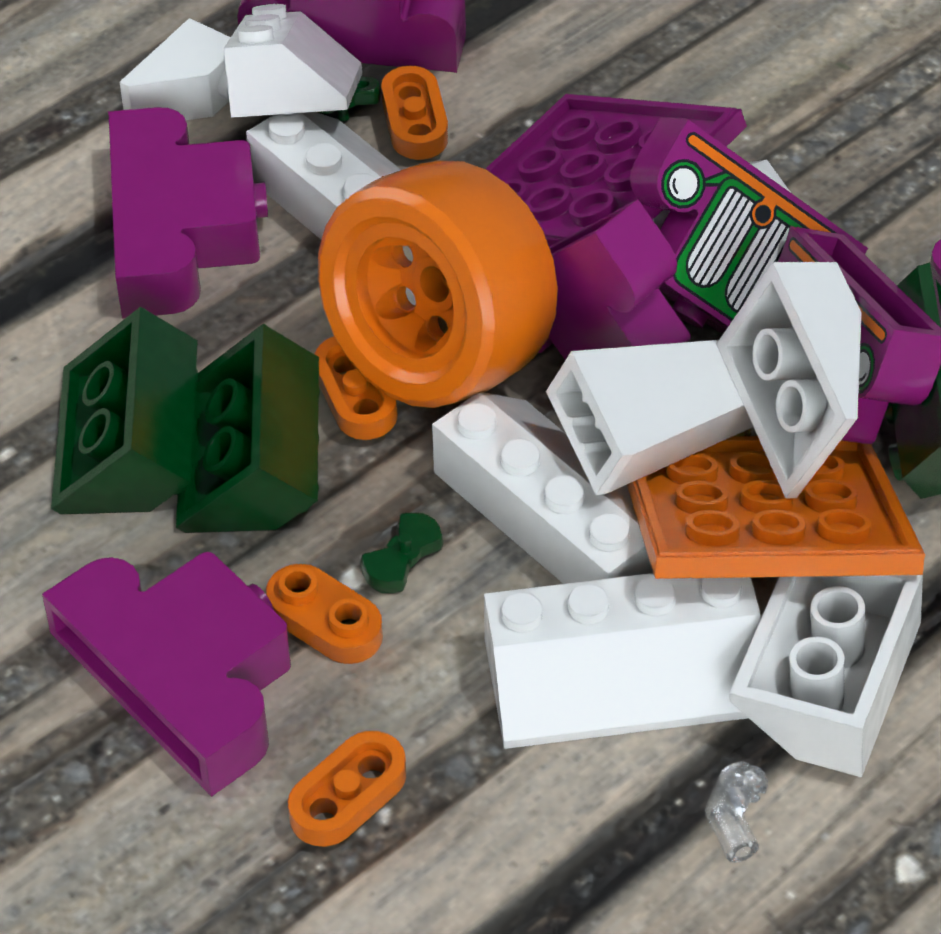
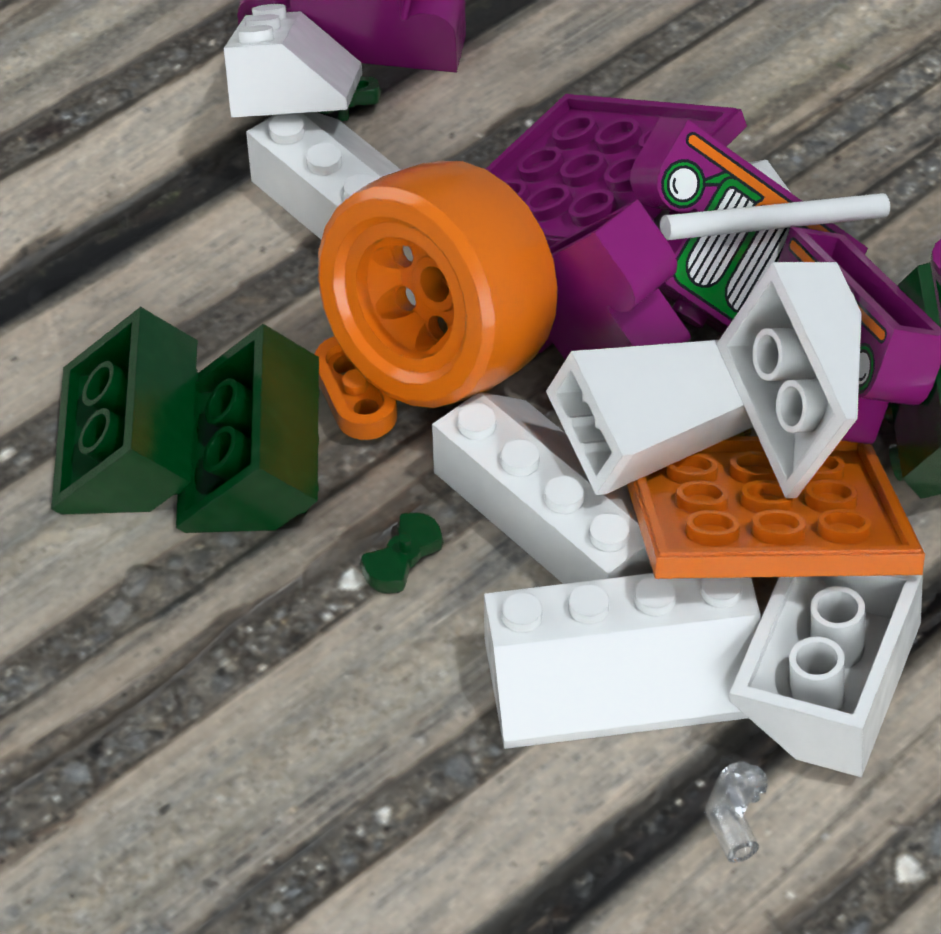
magenta brick [42,552,291,797] -> none
magenta brick [108,107,268,319] -> none
white slope [120,18,231,120] -> none
orange plate [266,564,383,664] -> none
orange plate [288,731,406,847] -> none
orange plate [381,66,448,160] -> none
none -> white bar [660,193,890,240]

